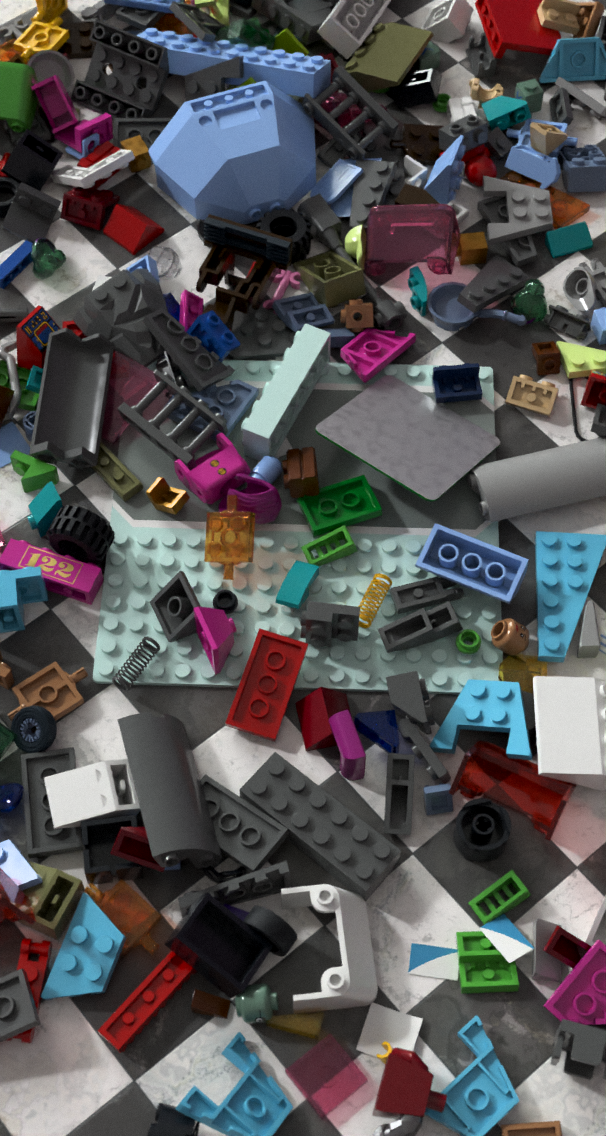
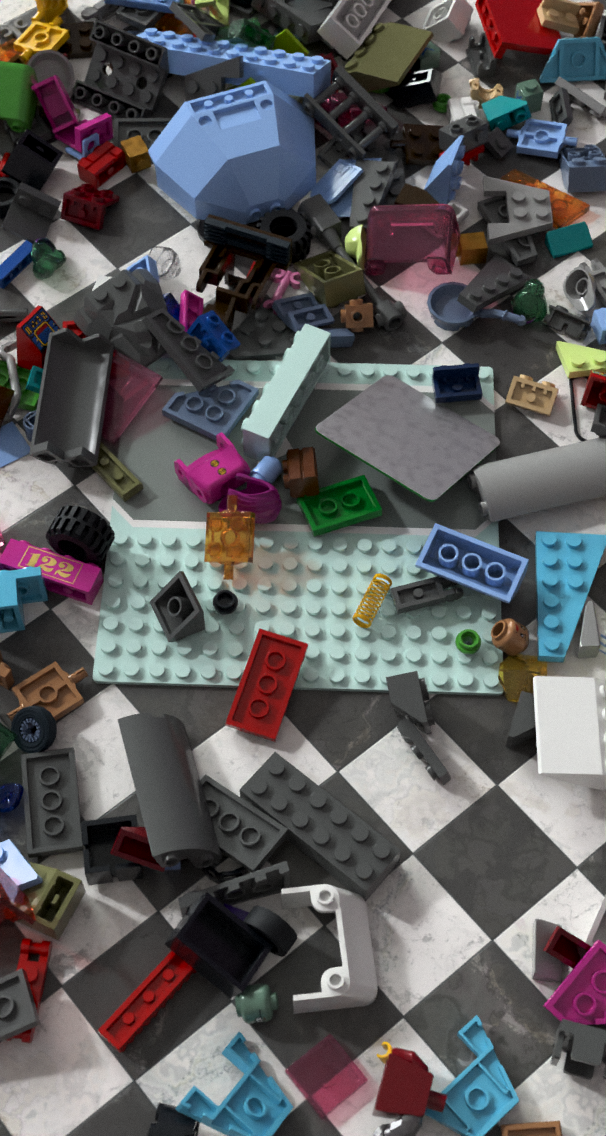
bright green slope [10,450,59,493] -> none
teal slope [27,481,63,537] -> none
medium azure wing [40,893,126,1000] -> none
white slope [44,759,140,829] -> none
white plate [50,149,135,189] -> none
clear orange plate [84,879,162,959] -> none
red slope [103,204,164,255] -> none
dark grey piece [112,636,160,691] -> none
dark grey fence [117,369,228,470] -> none
pearl gold bracket [146,477,190,515] -> none
dark grey hinge [156,351,188,400] -> none
reddish brown piece [191,989,231,1019] -> none
dark pink slope [194,606,237,675] -> none
clear yellow piece [266,1013,324,1040] -> none
teal slope [276,560,319,609] -> none
dark red slope [295,687,352,751] -> none
bright green slope [301,525,358,566] -> none
dark grey plate [301,601,360,647] -> none
magenta brick [329,709,366,781] -> none
dark pink wing [340,328,416,383] -> none
clear blue slope [354,710,400,754] -> none
white sticker [356,1002,423,1058] -> none
dark grey slope [378,601,463,652] -> none
dark grey slope [384,753,415,836] -> none
white bracket [403,155,428,188] -> none
teal slope [407,266,427,317] -> none
sticker [408,943,459,981] -> none
sand blue tile [423,783,453,815] -> none
medium azure wing [430,679,532,760] -> none
clear red windscreen [449,740,576,841] -> none
black brick [453,798,511,862] -> none
bright green slope [456,931,519,994] -> none
red hair [464,147,497,187] -> none
bright green slope [468,870,531,925] -> none
sticker [479,914,534,963] -> none
light blue piece [504,144,561,189] -> none
tan slope [530,122,569,156] -> none
reddish brown bracket [532,341,560,375] -> none

